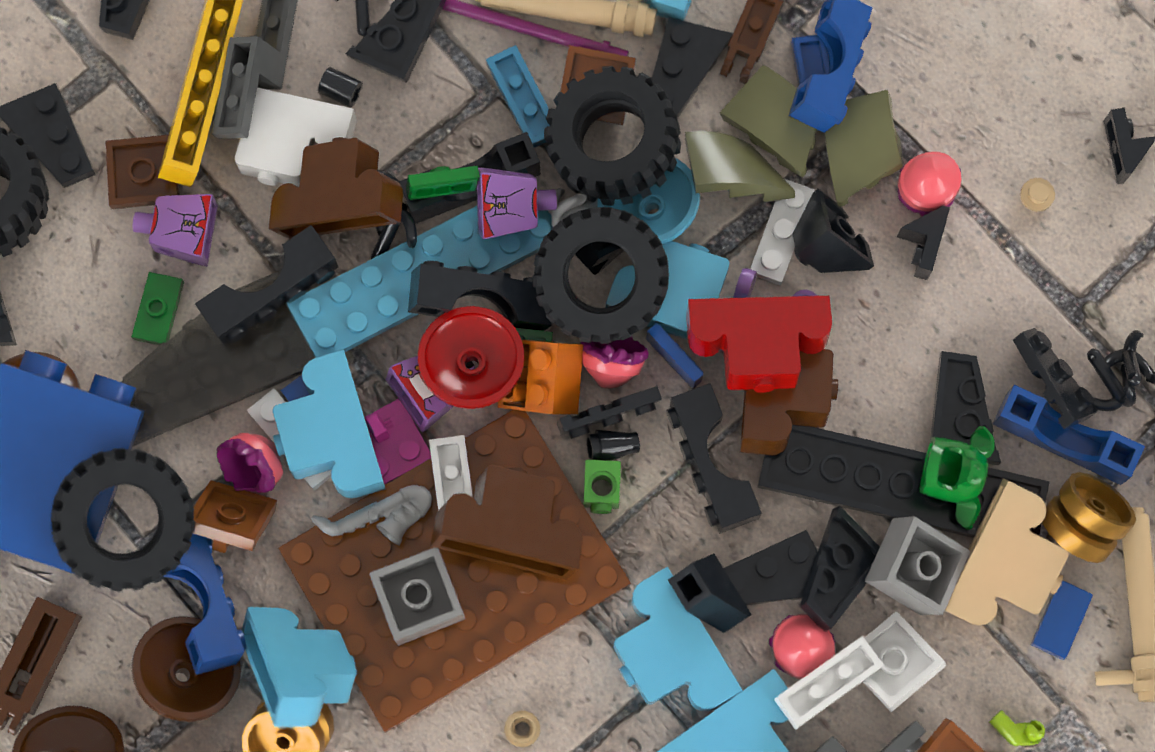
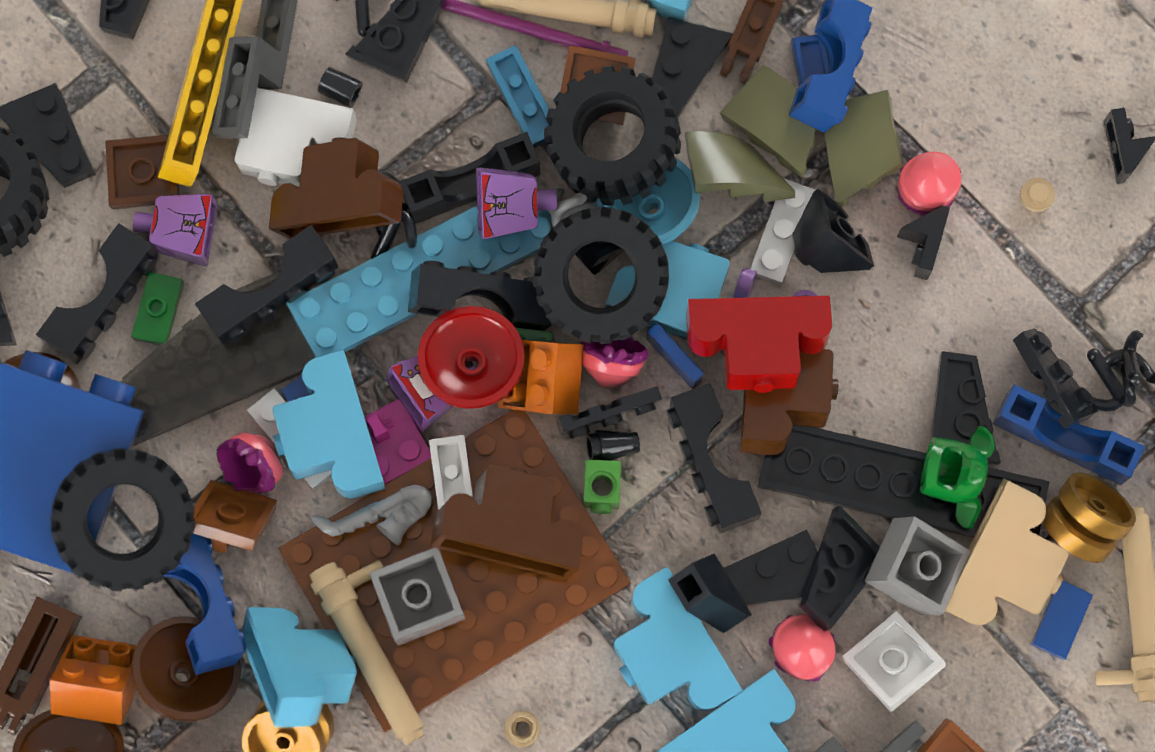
green plate [406,166,480,200] -> none
white plate [774,636,884,729] -> none
lime arm [989,710,1045,746] -> none
none -> black arch [36,223,159,365]
none -> orange slope [50,635,137,725]
none -> tan cylinder [310,560,425,746]

